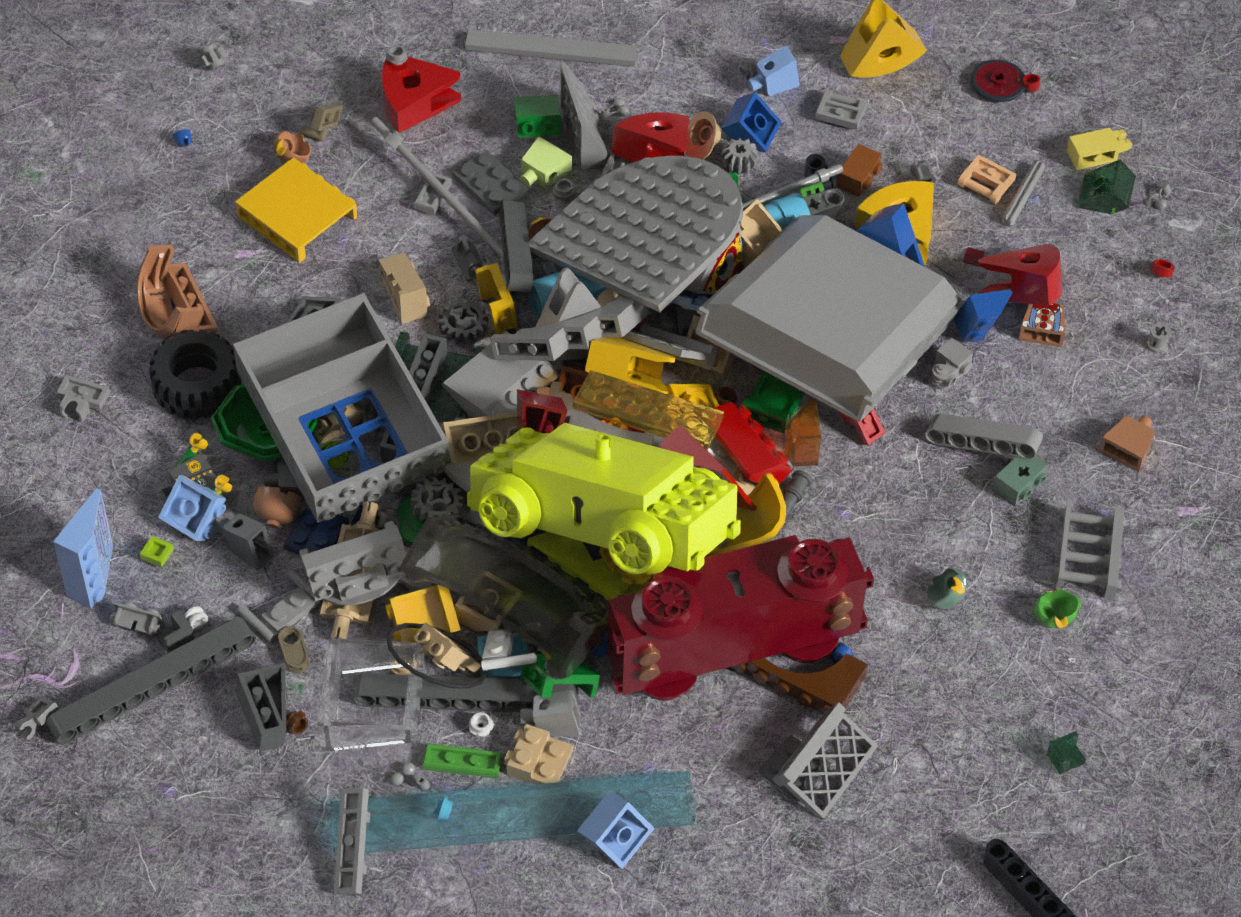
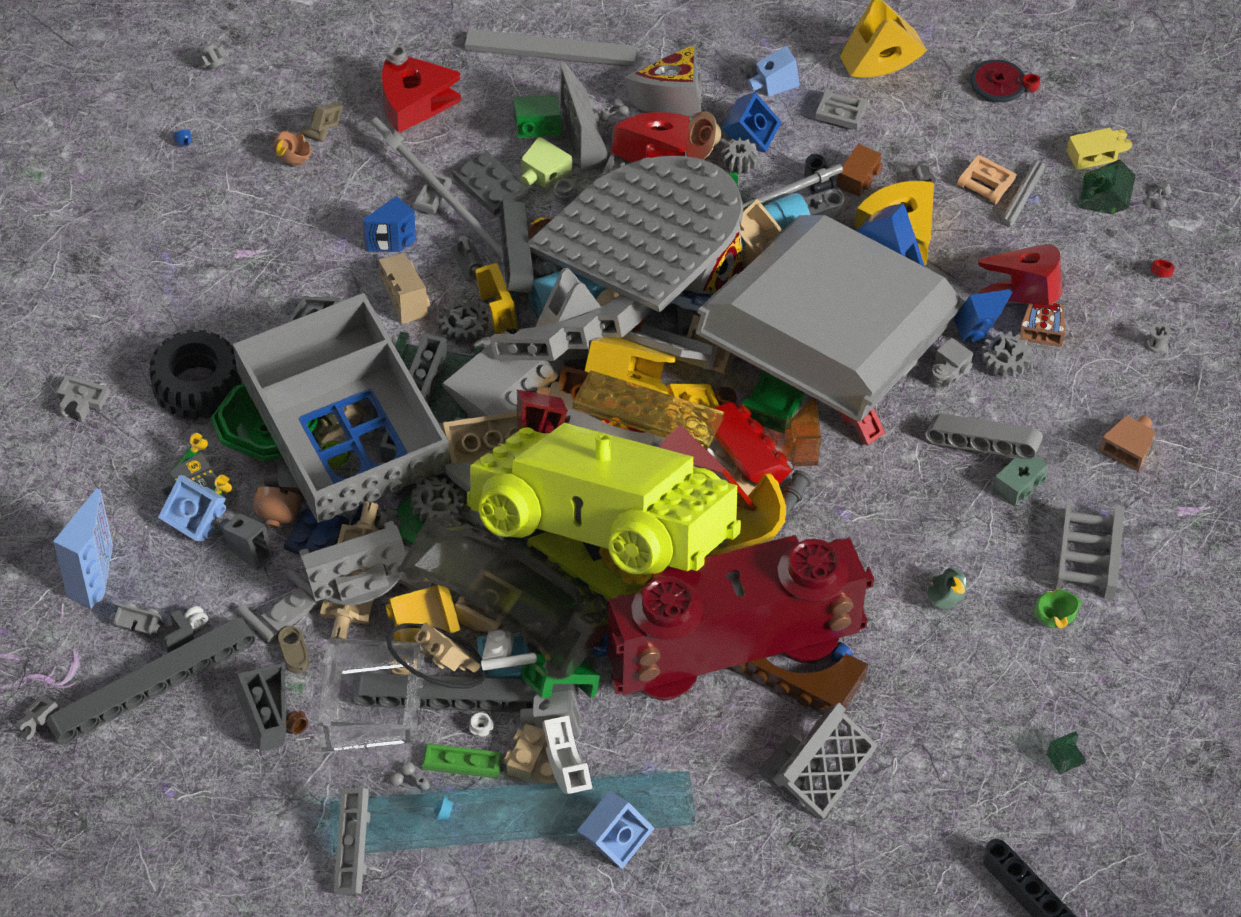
nougat piece [137,245,218,339] -> none
lime plate [140,536,174,568] -> none
yellow panel [235,157,357,263] -> none
bright green tile [800,182,824,198] -> none
dark red sticker [963,247,985,266] -> none
none -> blue slope [362,196,416,252]
none -> white arch [542,716,593,794]
none -> light grey piece [625,46,701,115]
none -> light grey gear [981,331,1033,377]

